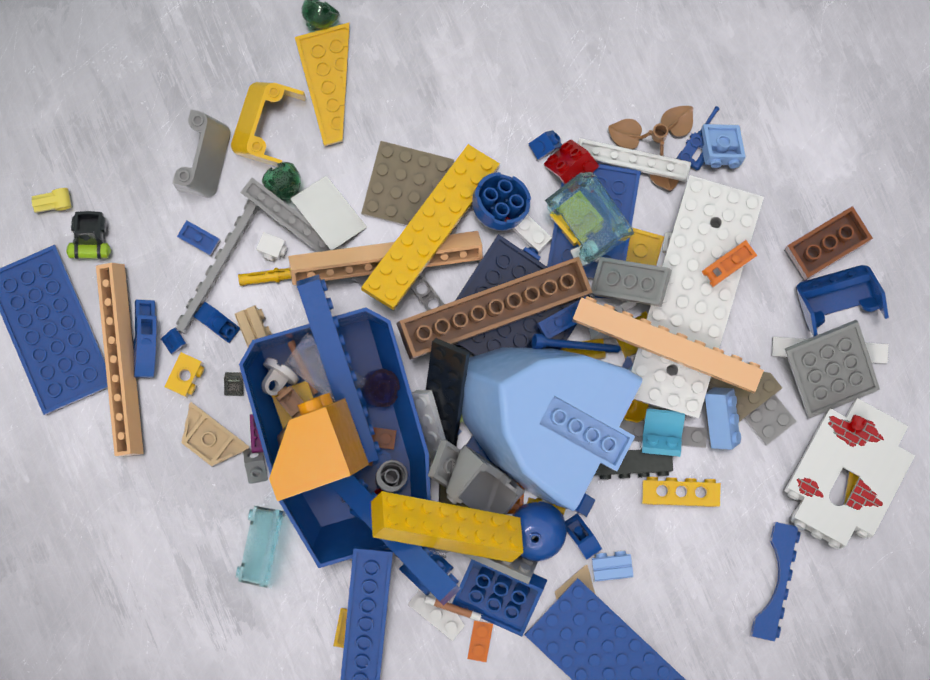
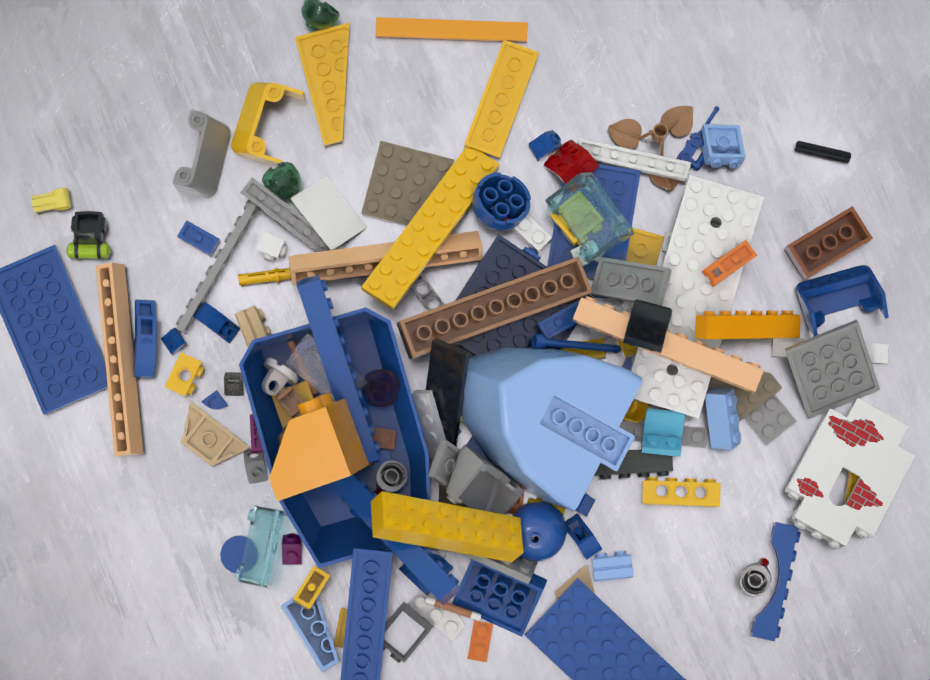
red hinge [850,415,868,431] -> none
none -> blue tile [201,390,229,410]
none -> blue tile [220,535,259,574]
none -> light blue wedge [281,597,339,673]
none -> magenta bracket [282,533,302,565]
none -> yellow brick [292,565,330,611]
none -> light orange tile [376,17,528,42]
none -> dark grey window [383,602,434,663]
none -> yellow plate [464,40,539,159]
none -> black bracket [623,299,672,353]
none -> light orange brick [695,310,801,339]
none -> flat silver hat [740,558,772,597]
none -> black axle [795,141,851,163]

